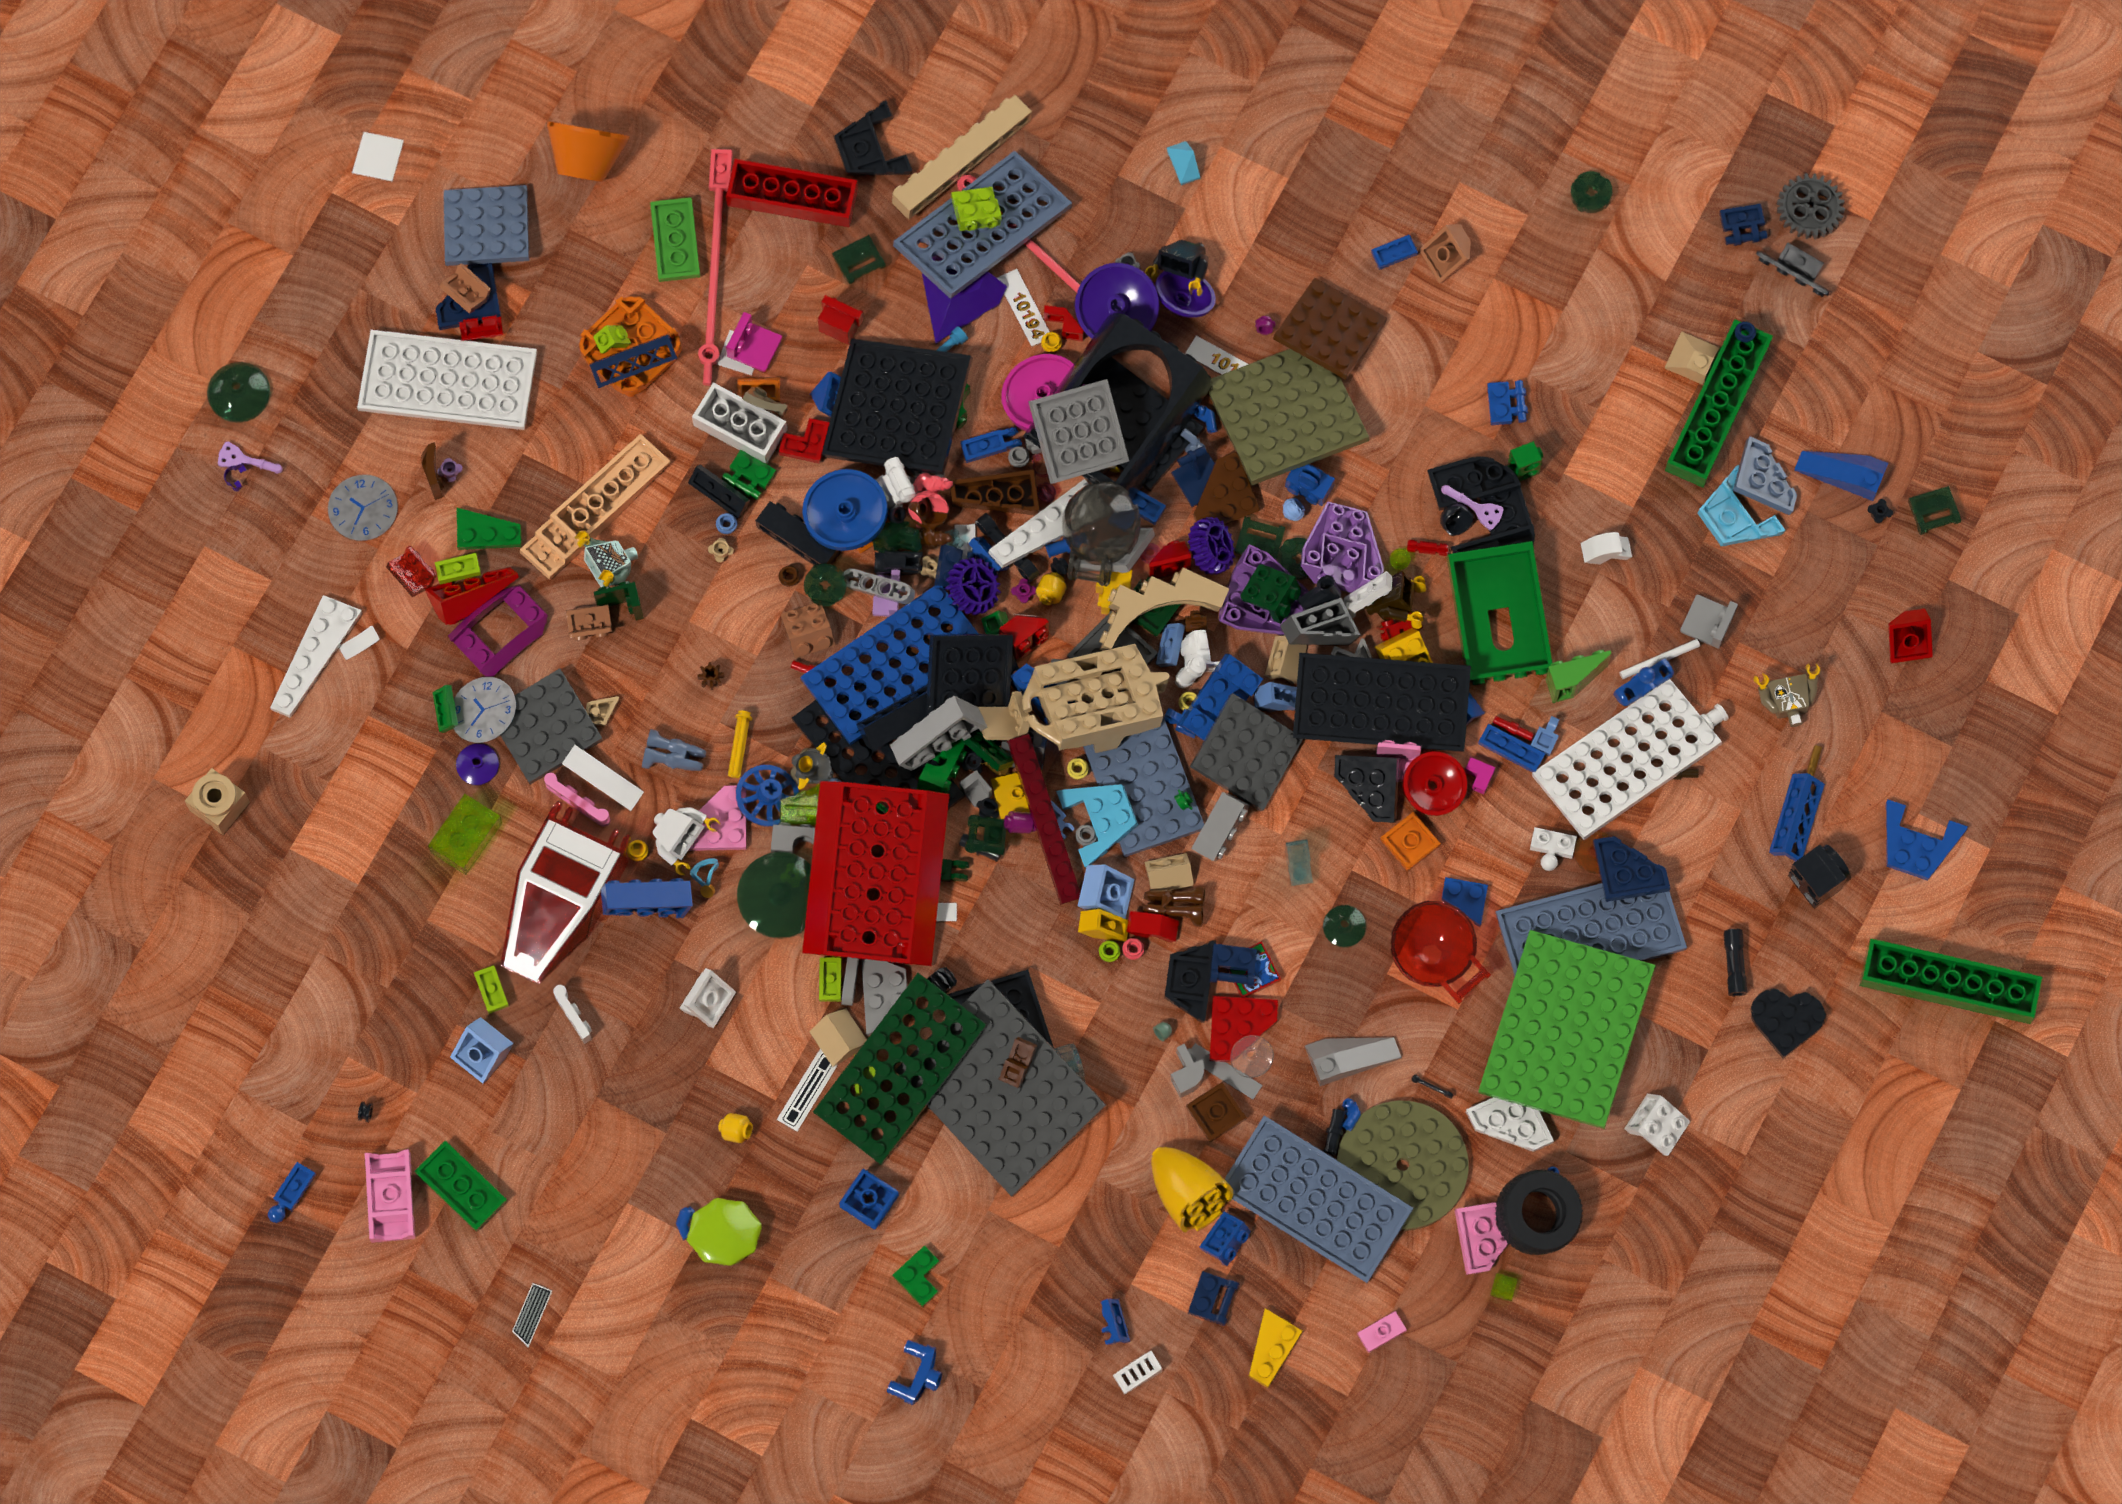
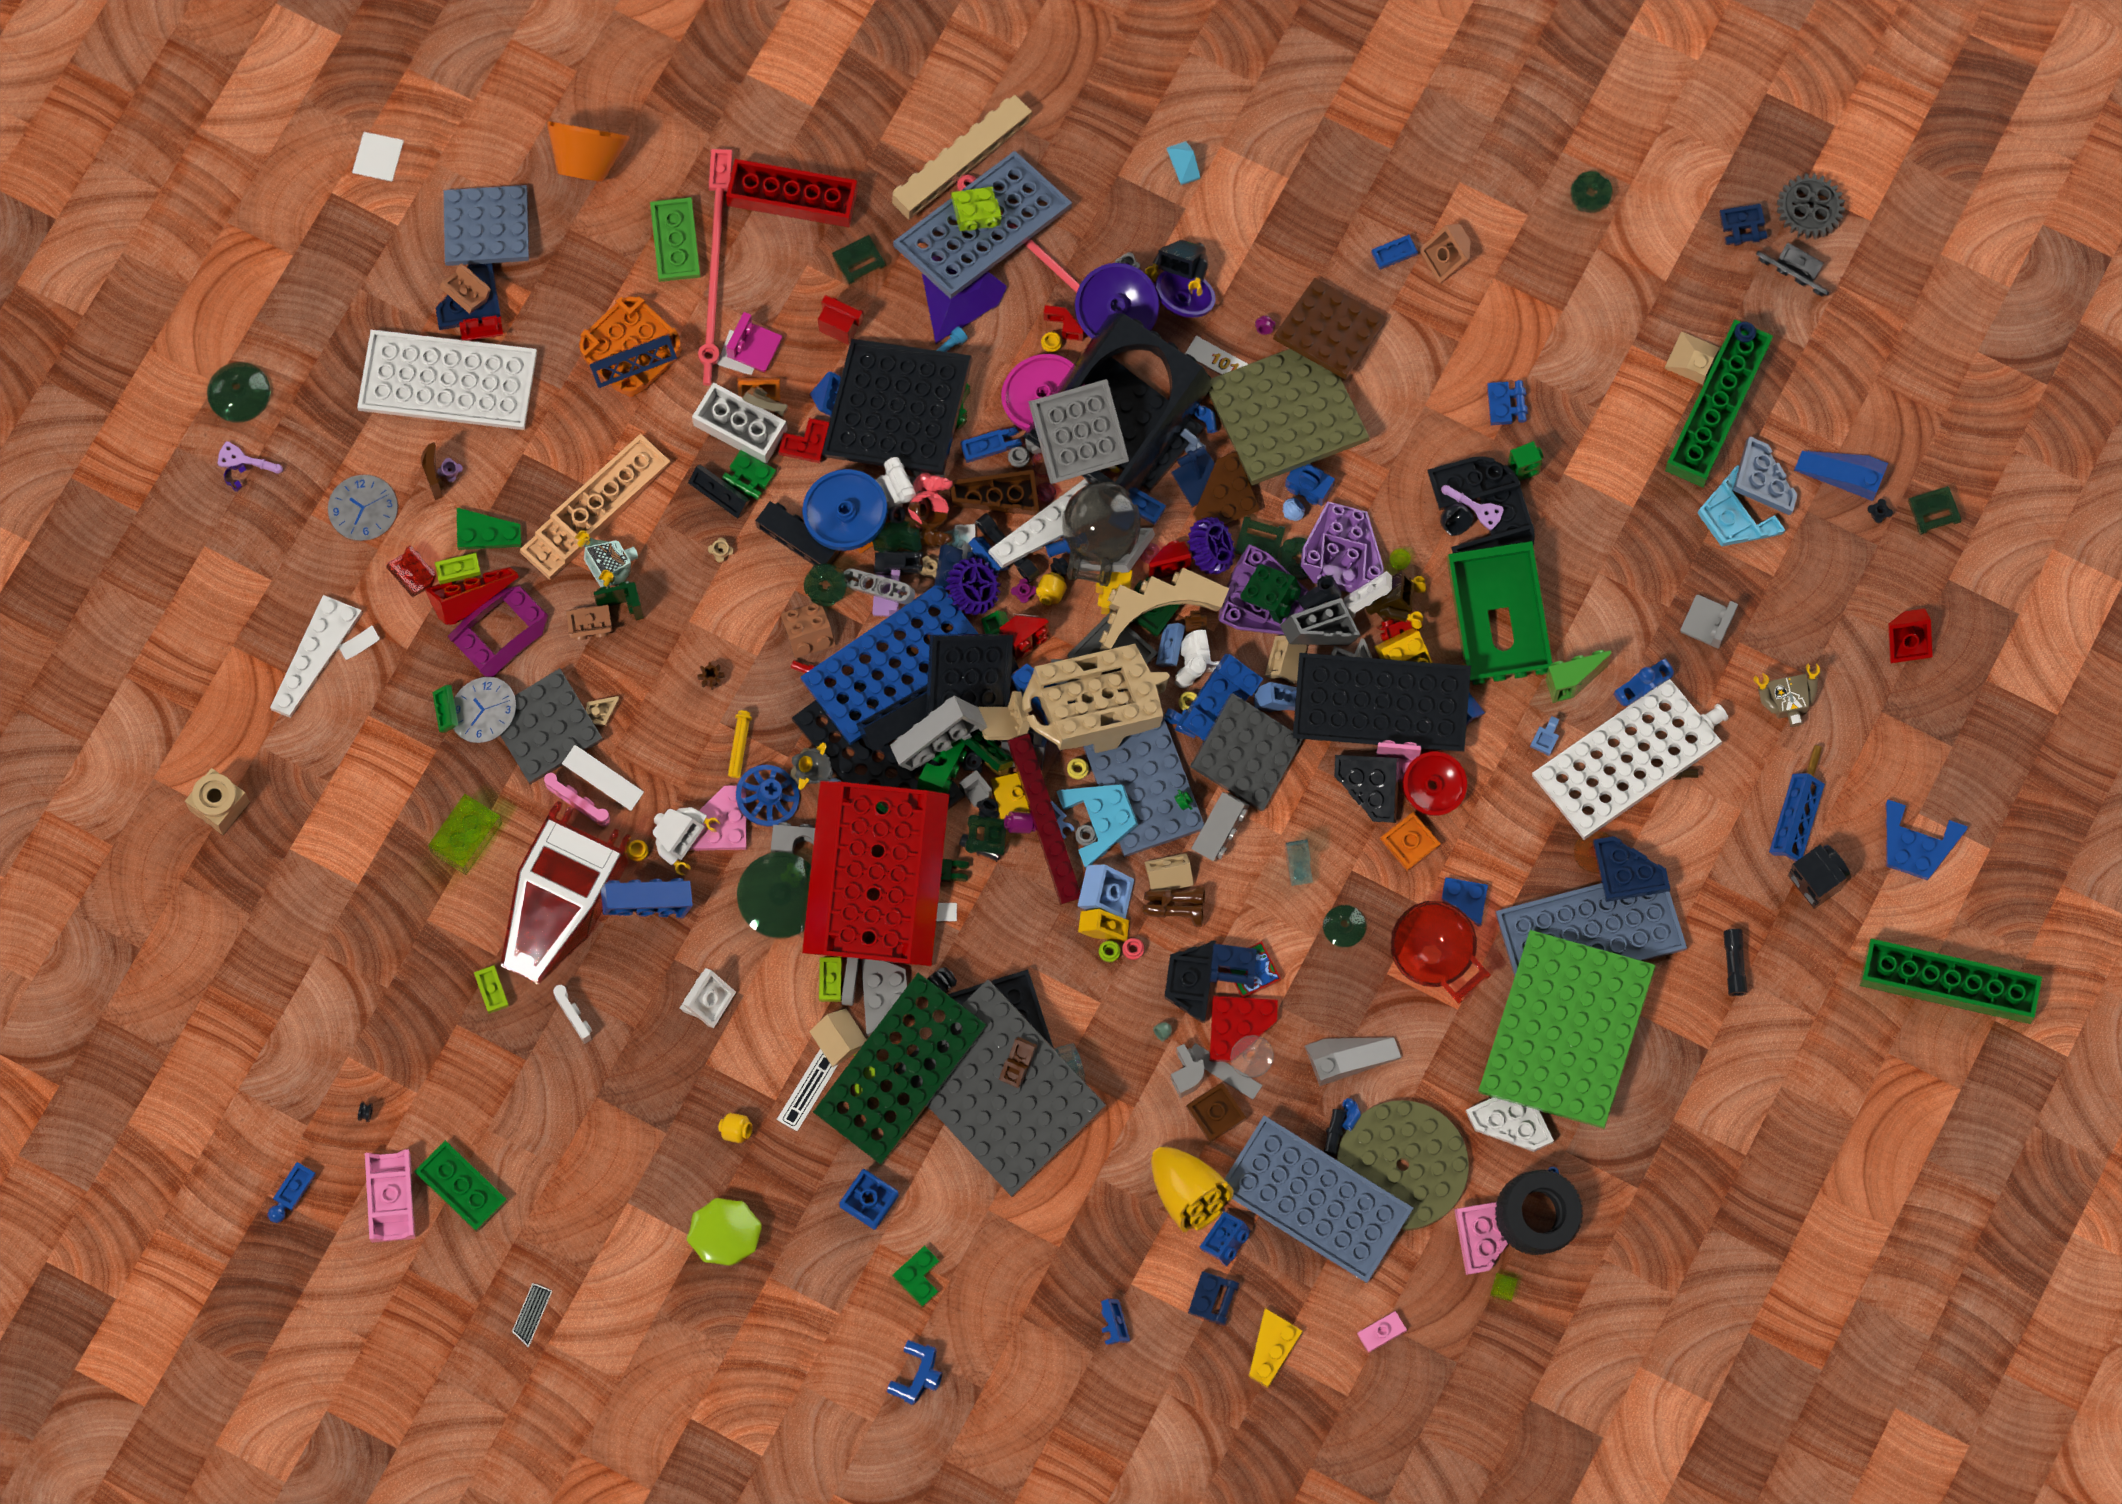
light blue slope [450,1017,514,1083] -> none
dark purple dish [456,744,499,785] -> none
lime bracket [593,325,631,353] -> none
sand blue piece [642,729,706,771] -> none
blue arm [676,1207,695,1240] -> none
medium azure piece [690,858,719,898] -> none
medium blue plate [716,513,737,534] -> none
reddish brown plate [778,566,800,587] -> none
clear neon green wing [780,784,820,825] -> none
black wing [834,100,913,176] -> none
white sticker [997,269,1050,346] -> none
white slope [1113,1351,1162,1395] -> none
red slope [1126,911,1179,943] -> none
red axle [1407,540,1449,556] -> none
black hinge [1411,1074,1454,1099] -> none
dark pink piece [1465,757,1495,795] -> none
blue plate [1478,724,1545,773] -> none
red bar [1492,716,1535,741] -> none
white plate [1530,827,1577,871] -> none
white brick [1581,532,1632,565] -> none
white bar [1619,639,1700,679] -> none
white bracket [1624,1093,1690,1156] -> none
black plate [1750,988,1826,1059] -> none

